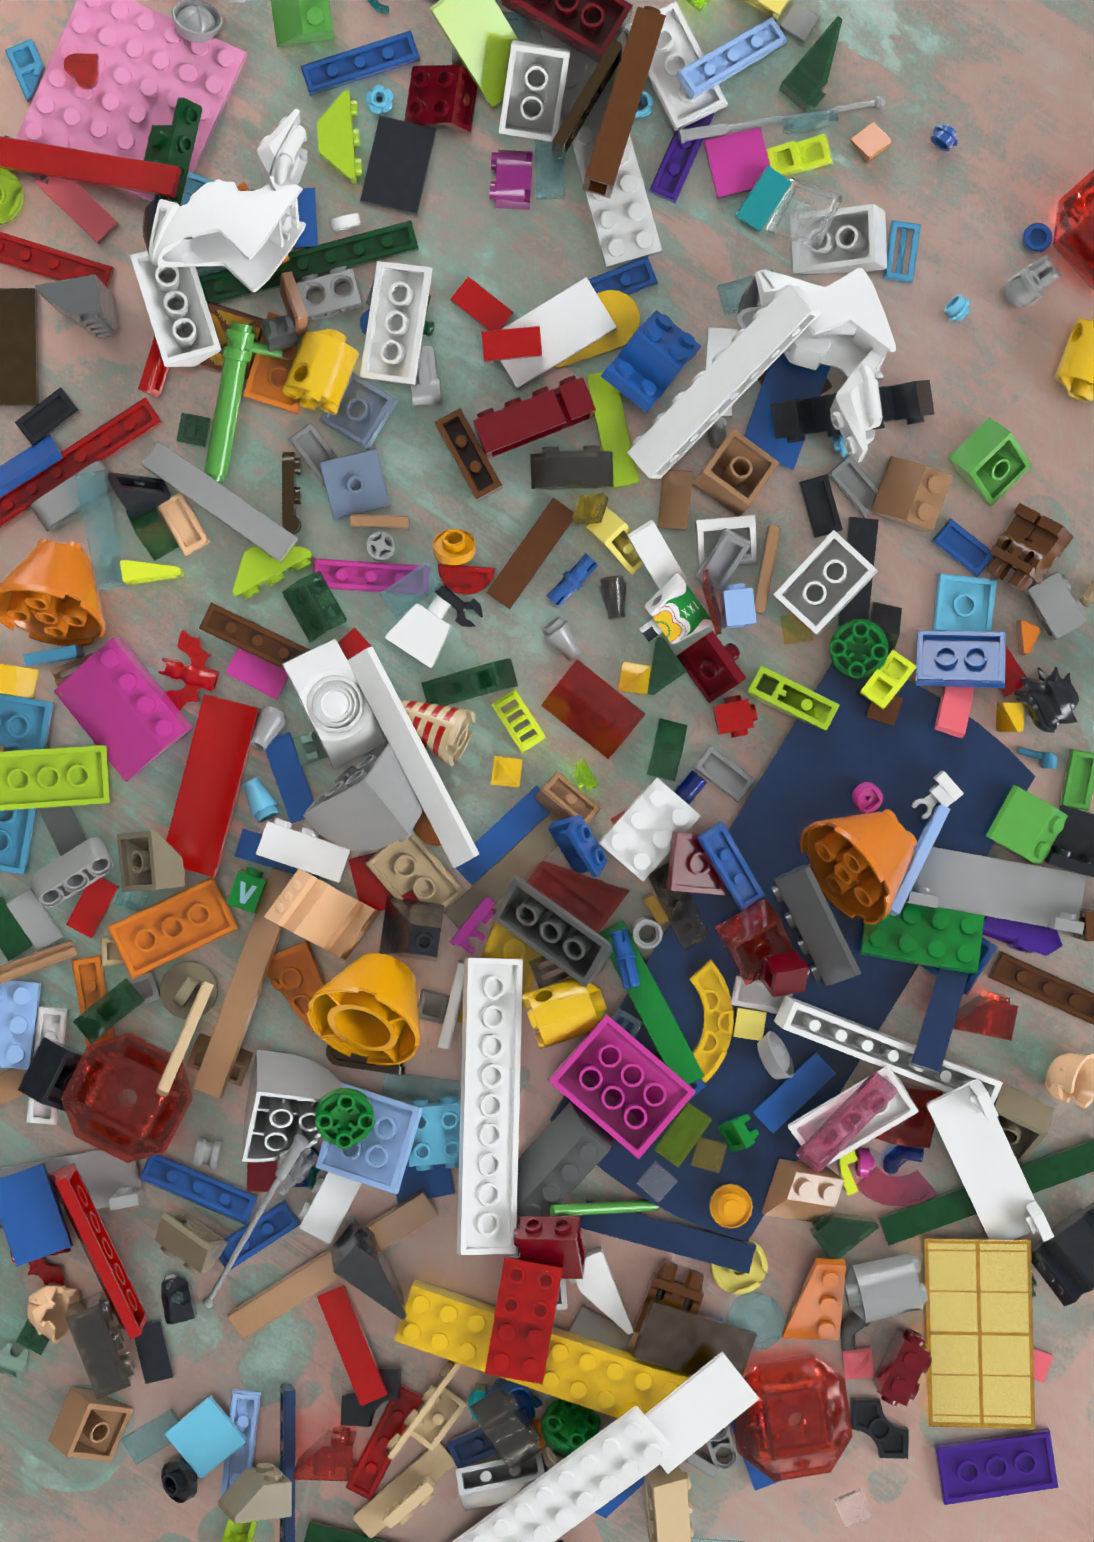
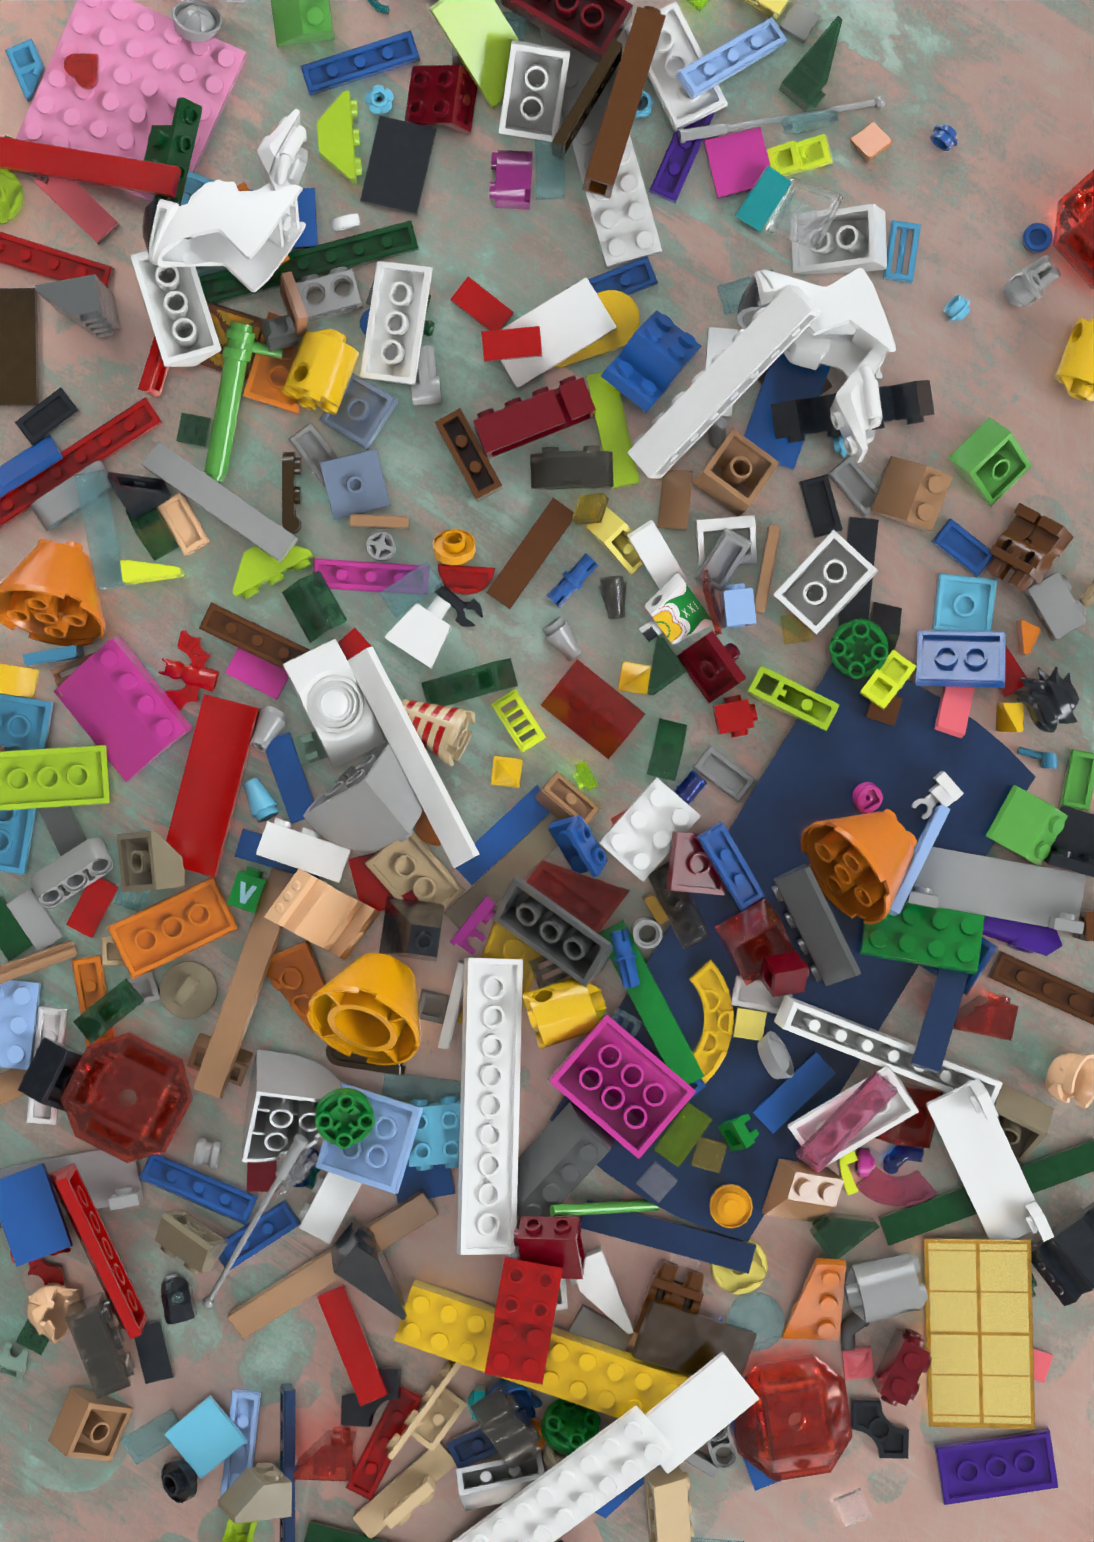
tan tile [156,981,214,1097] -> none

